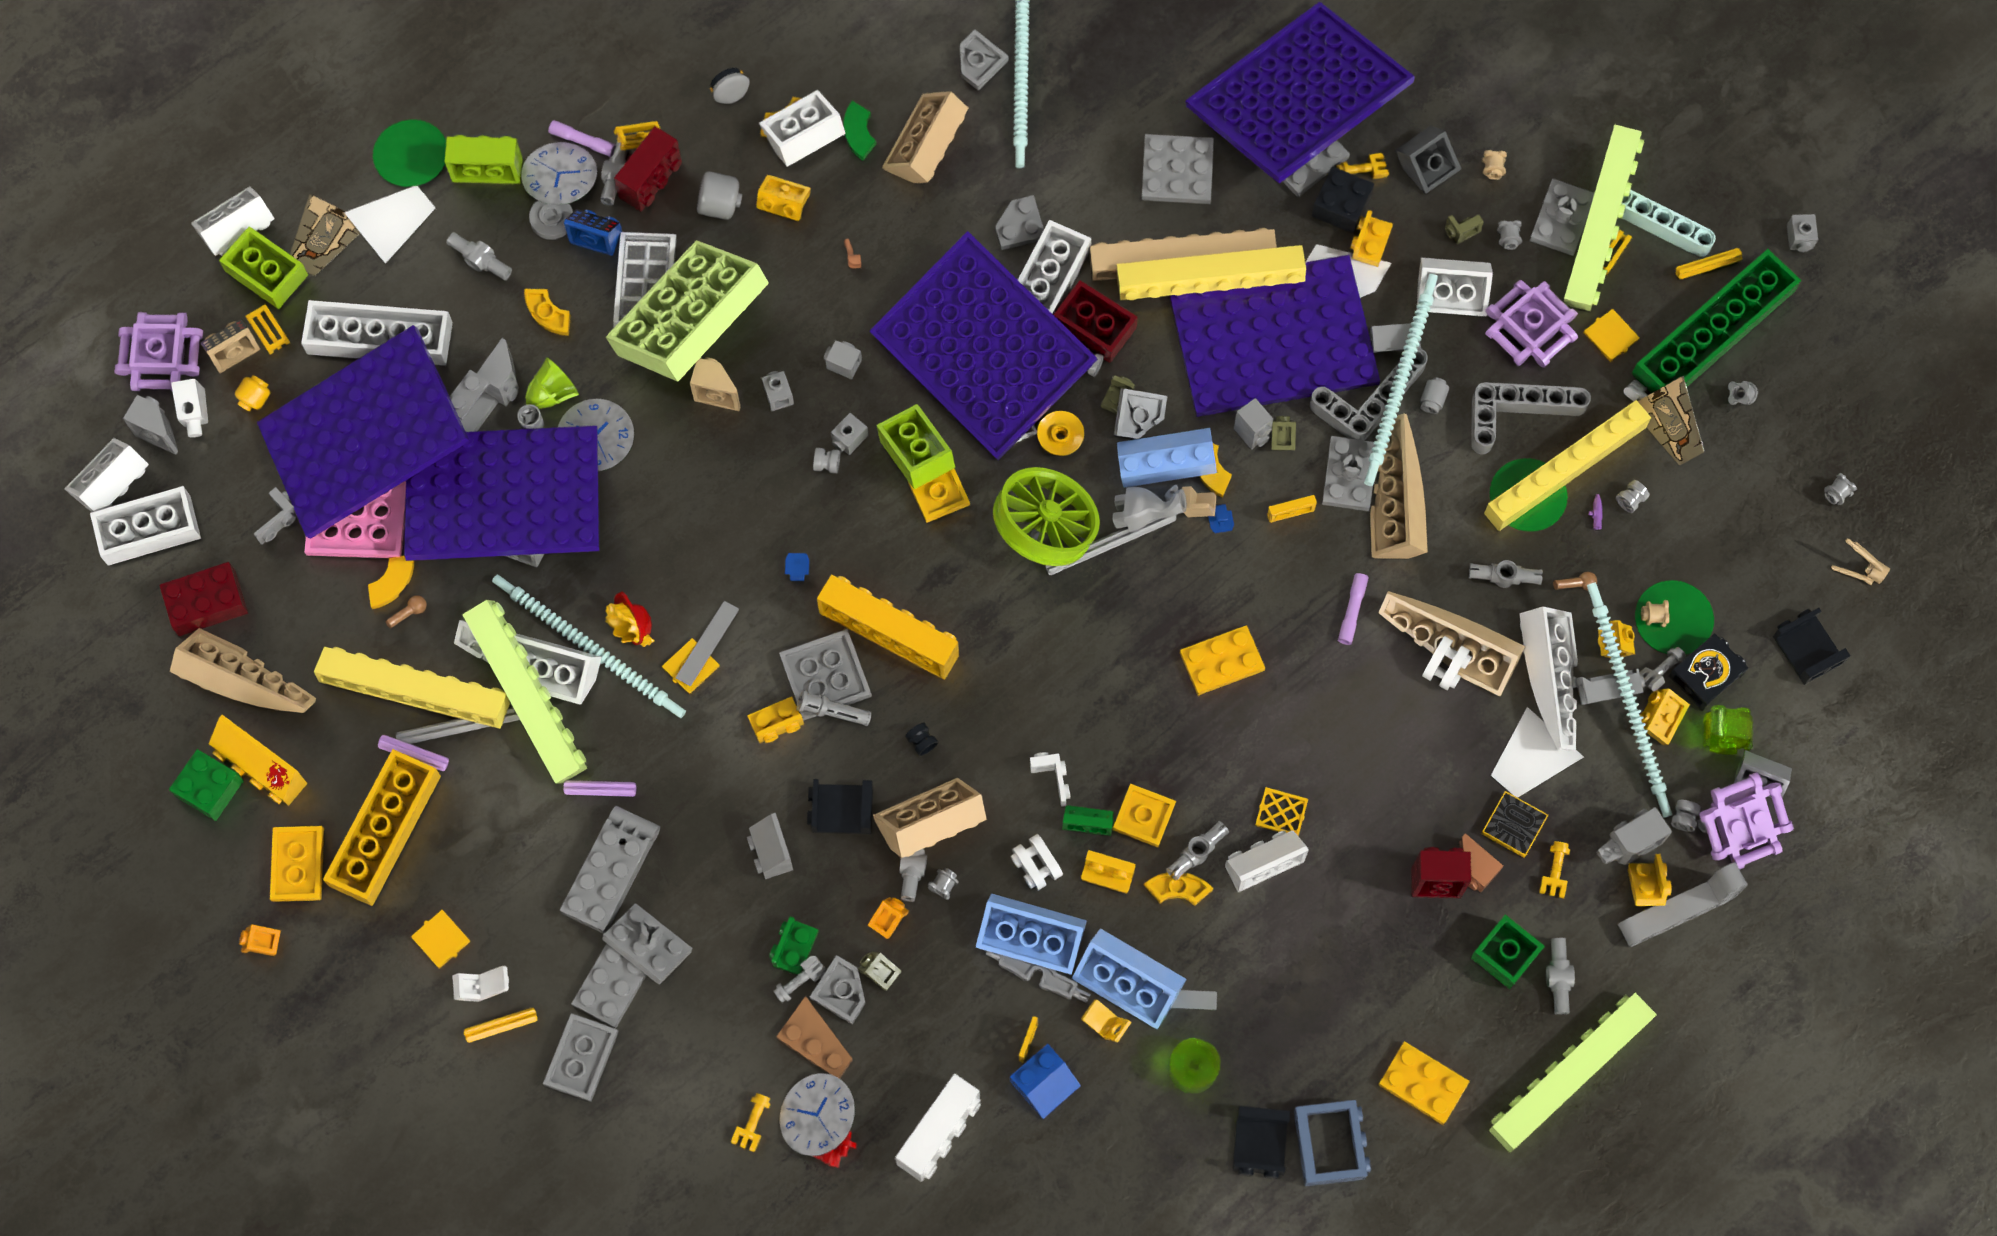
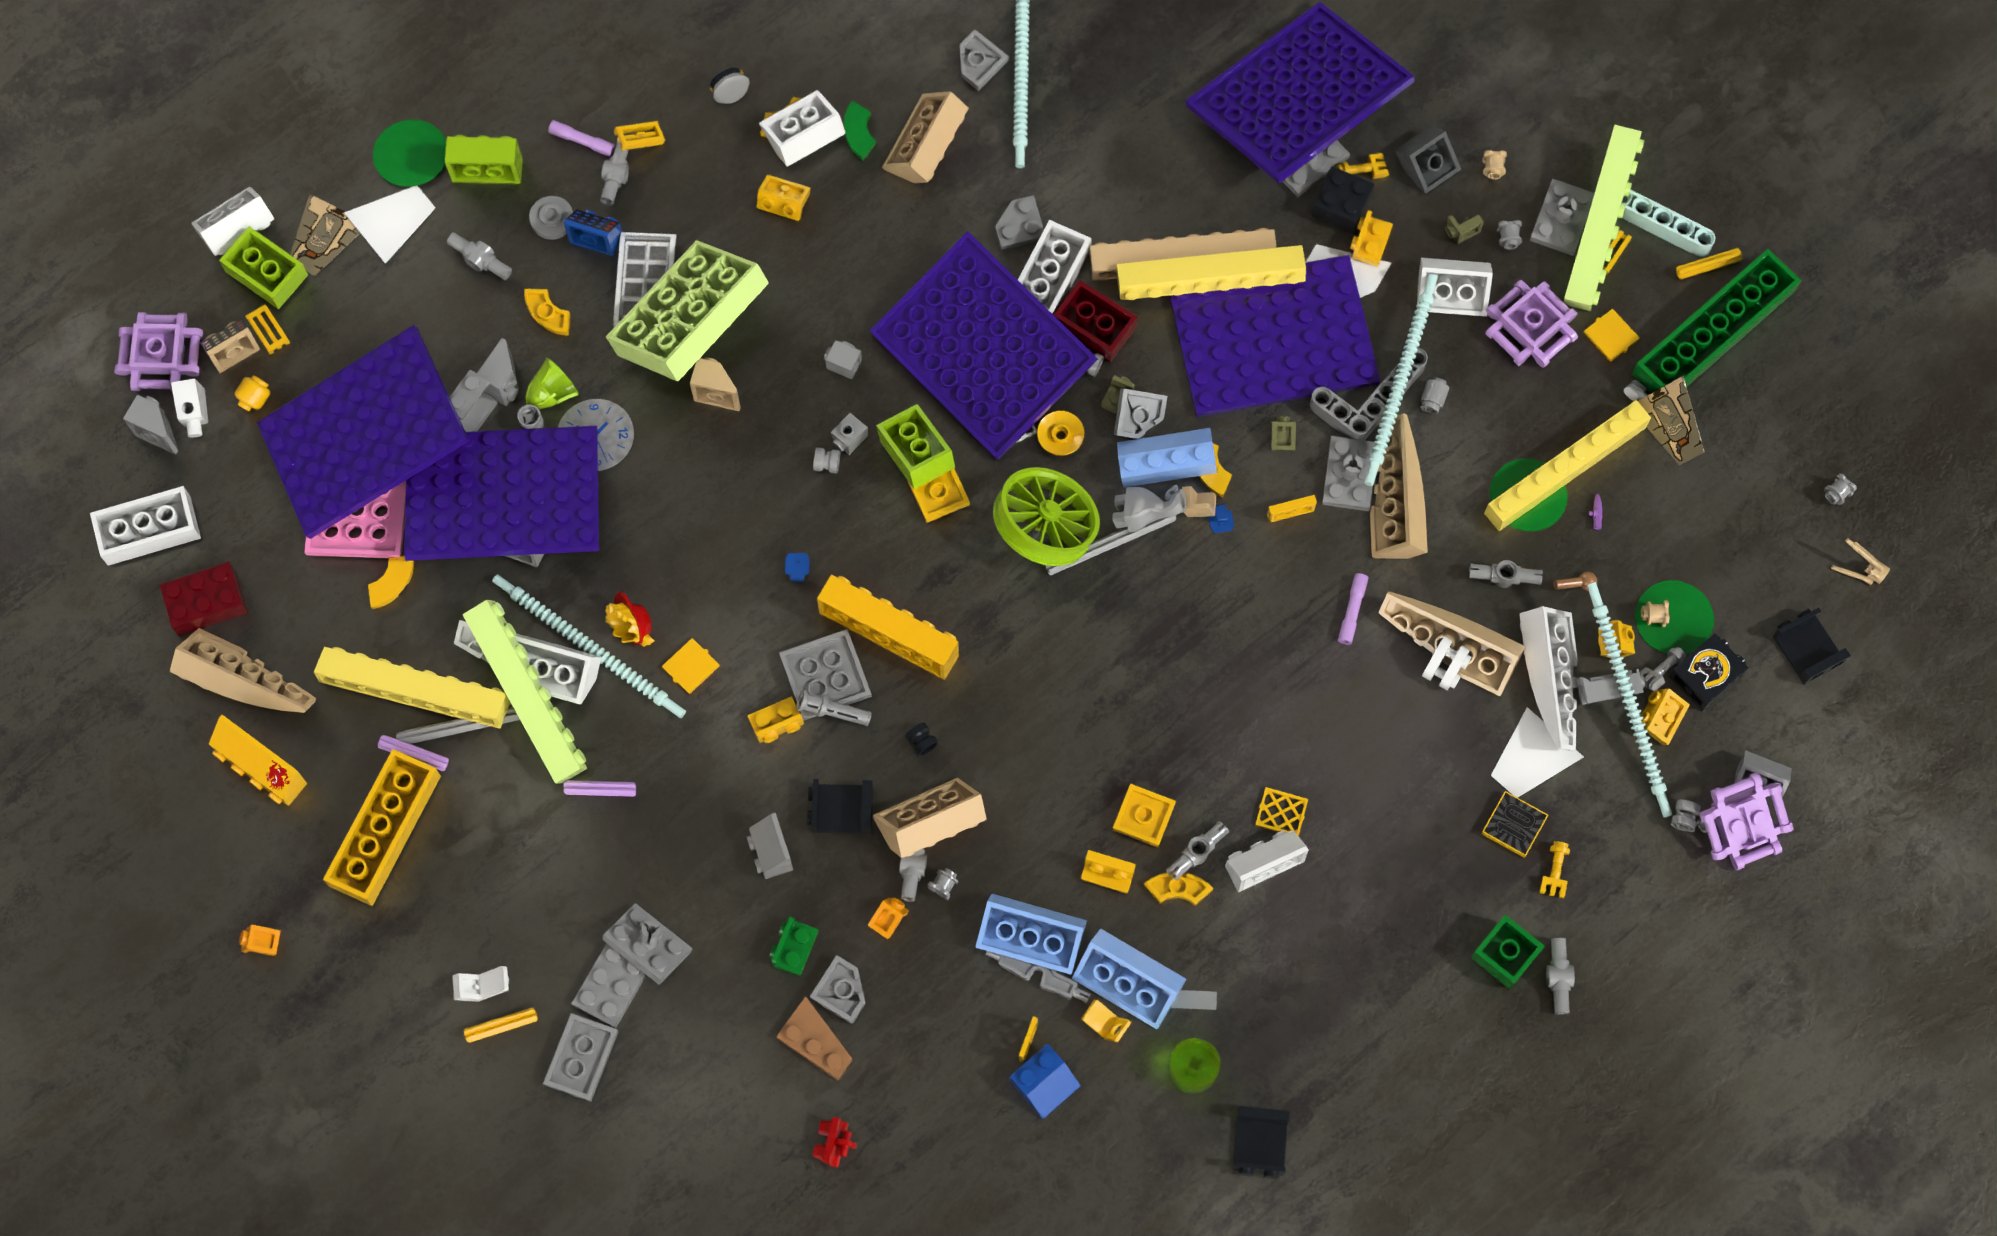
white slope [64,438,149,512] -> none
green brick [169,749,244,821] -> none
light grey bracket [254,487,297,545] -> none
yellow plate [270,826,324,902] -> none
white brick [302,300,453,366] -> none
medium nougat bar [385,595,427,629] -> none
yellow piece [411,910,471,969] -> none
flat silver sticker [521,142,597,205] -> none
light grey hinge [560,806,660,934] -> none
dark red brick [614,126,682,212] -> none
light grey sticker [675,601,739,686] -> none
light grey head [697,171,742,220] -> none
yellow hinge [731,1093,771,1152] -> none
light grey brick [762,371,794,411] -> none
light grey hinge [773,956,827,1003] -> none
flat silver sticker [780,1074,855,1156] -> none
nougat hand [844,239,861,268] -> none
bracket [858,951,901,991] -> none
white brick [895,1074,981,1182] -> none
white brick [1010,834,1063,891] -> none
white bracket [1030,752,1070,807] -> none
green bracket [1062,805,1114,836] -> none
light grey plate [1142,134,1214,204] -> none
yellow plate [1180,625,1265,695] -> none
light grey brick [1234,398,1273,450] -> none
sand blue window [1294,1100,1371,1186] -> none
light grey hinge [1369,323,1421,353] -> none
yellow plate [1378,1041,1470,1125] -> none
dark red brick [1411,847,1471,898] -> none
nougat slope [1459,833,1503,892] -> none
light grey beam [1471,382,1591,455] -> none
yellowish green brick [1489,993,1657,1153] -> none
light grey hinge [1597,807,1672,865] -> none
light grey wheel [1616,480,1650,513] -> none
light grey beam [1618,862,1748,947] -> none
yellow bracket [1628,854,1671,906] -> none
clear neon green brick [1703,705,1753,755] -> none
light grey brick [1728,381,1758,405] -> none
light grey brick [1787,214,1818,252] -> none

